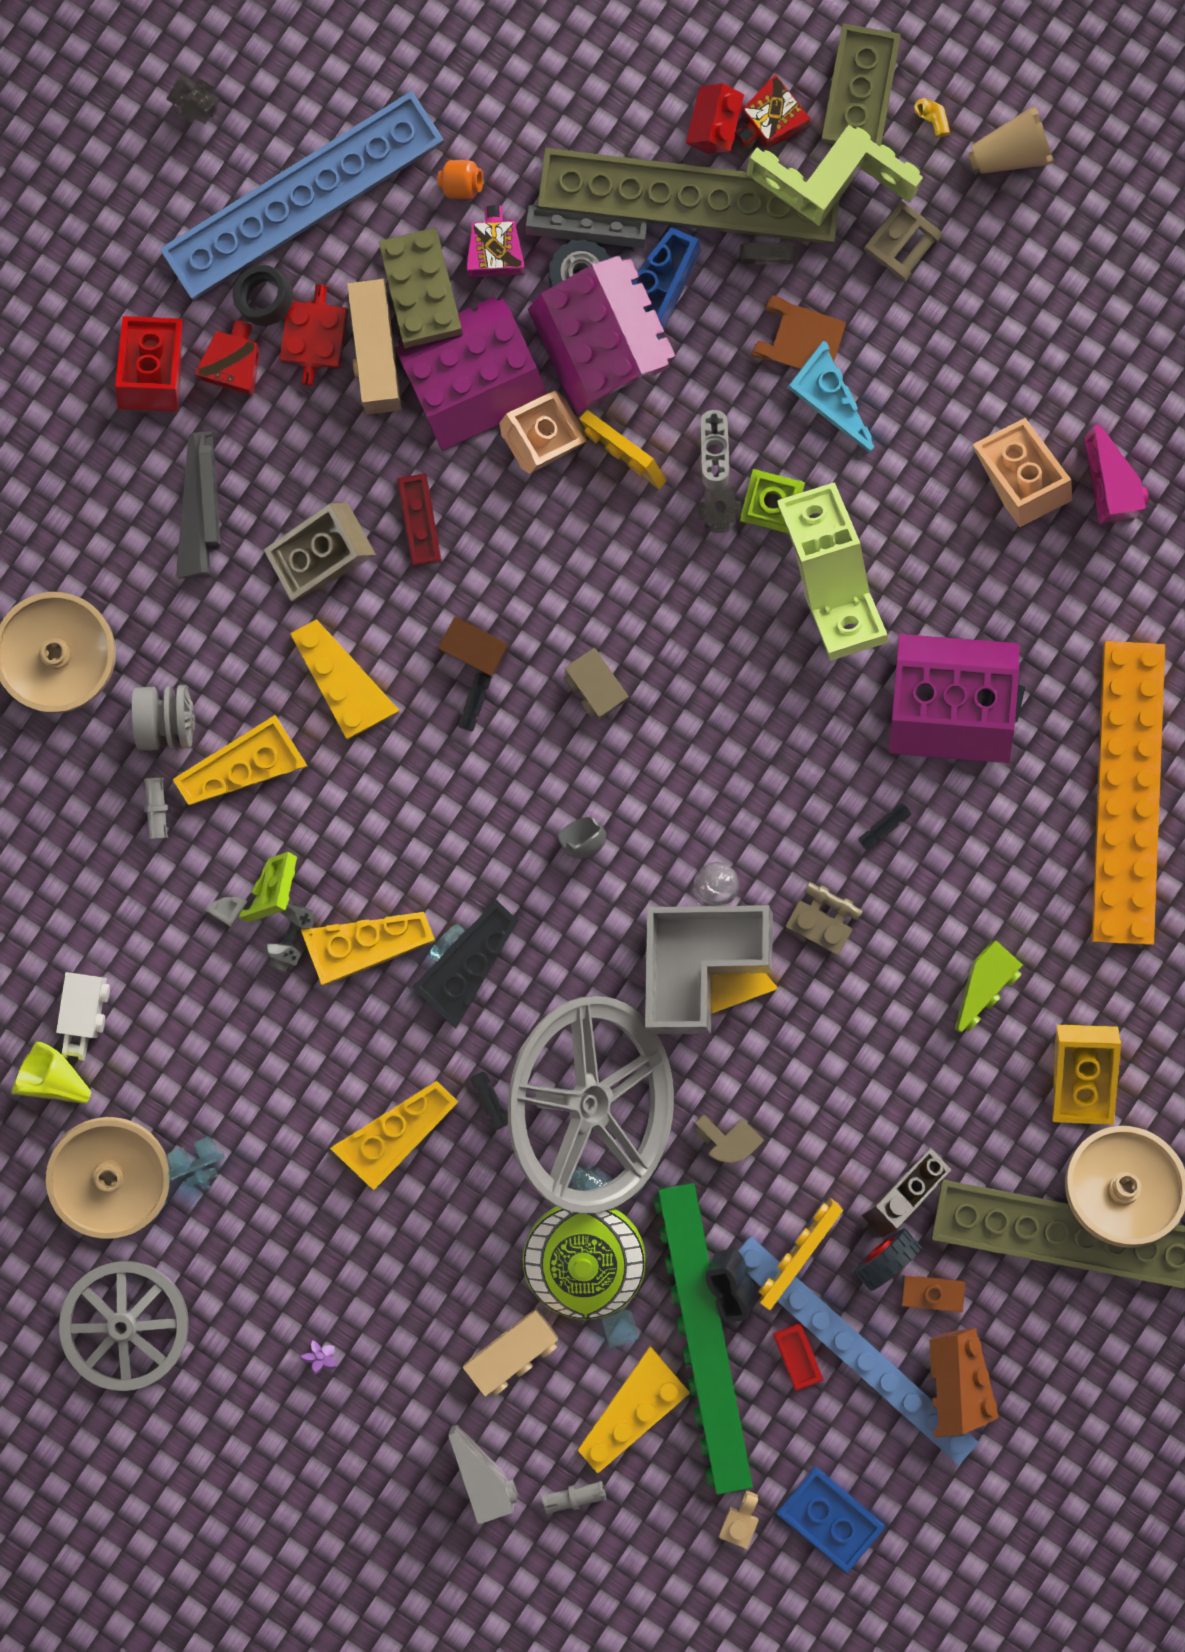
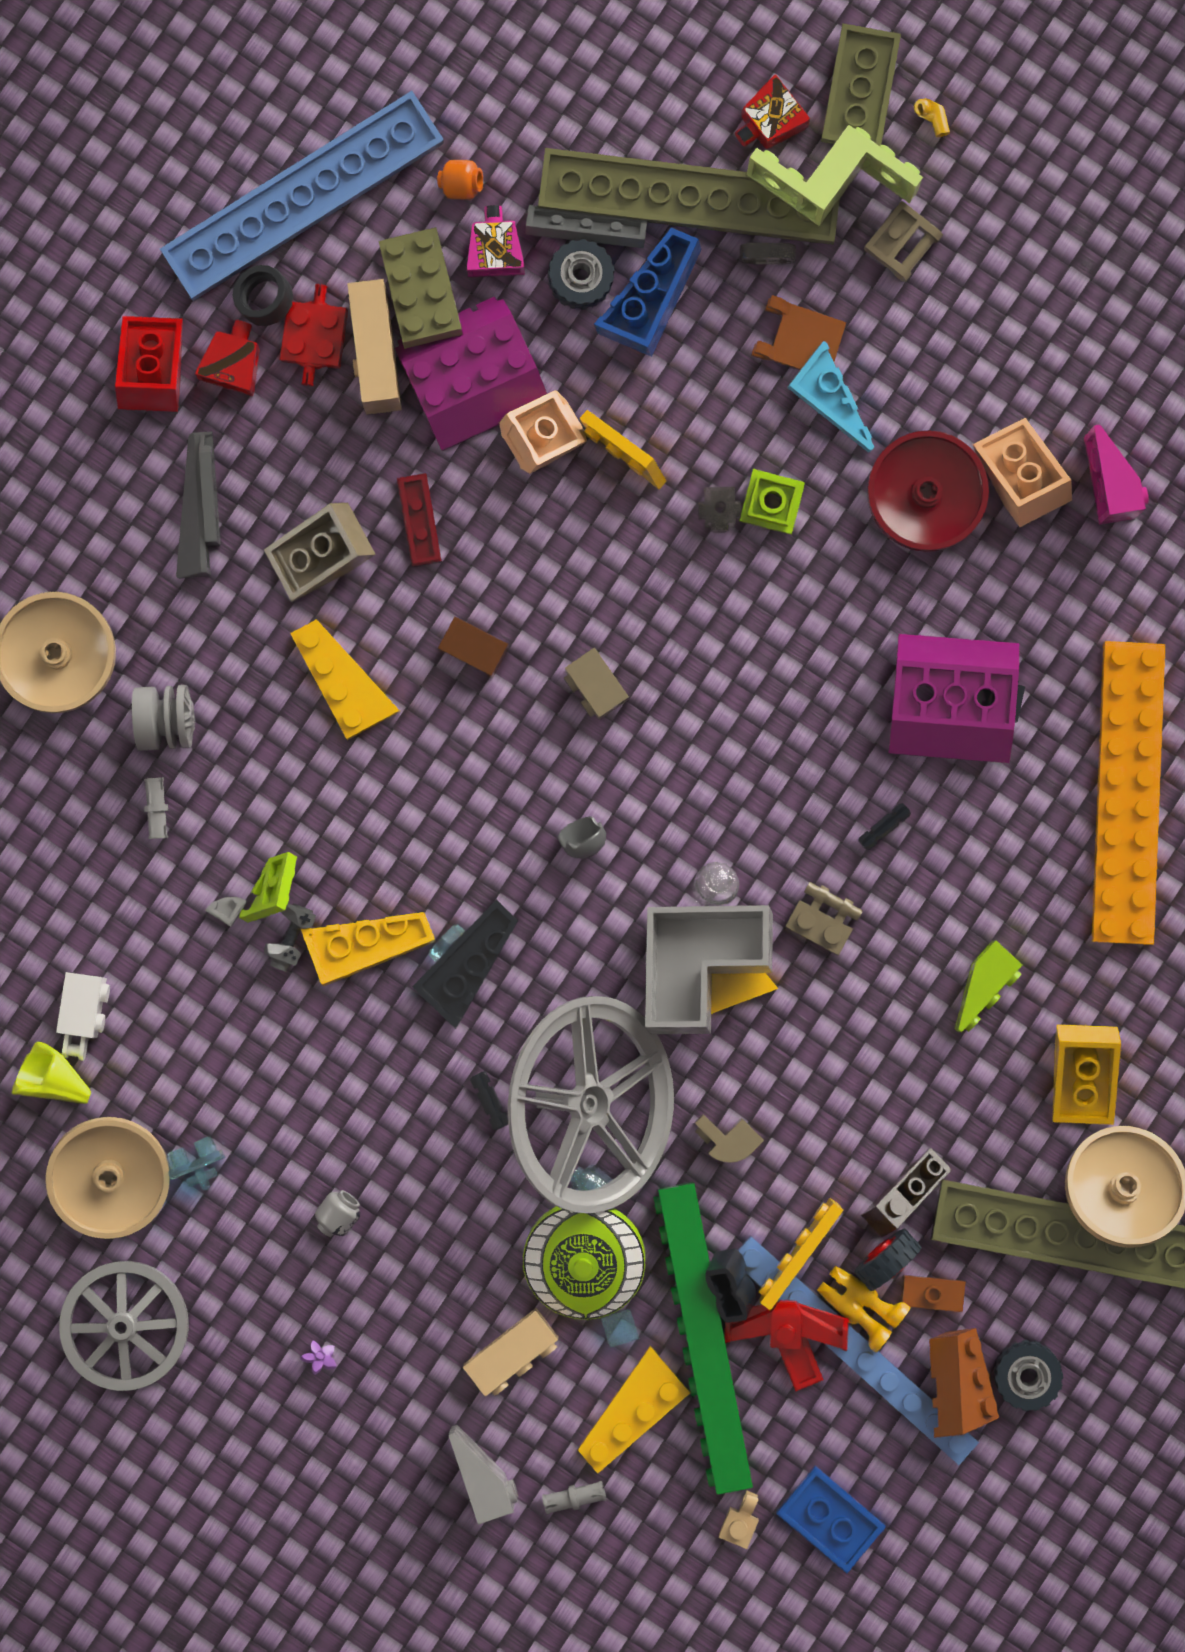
clear smoke brick [166,73,221,124] -> none
yellow wing [173,715,308,805] -> none
yellow wing [330,1081,459,1190] -> none
black axle [458,673,491,732] -> none
magenta slope [528,256,676,417] -> none
red brick [686,83,744,154] -> none
light grey beam [700,410,729,490] -> none
yellowish green bracket [777,482,889,661] -> none
tan cone [968,106,1054,174] -> none
none -> light grey head [315,1190,360,1237]
none -> red plate [725,1300,849,1351]
none -> yellow piece [817,1265,910,1353]
none -> dark red dish [867,430,989,552]
none -> black wheel [993,1340,1063,1411]

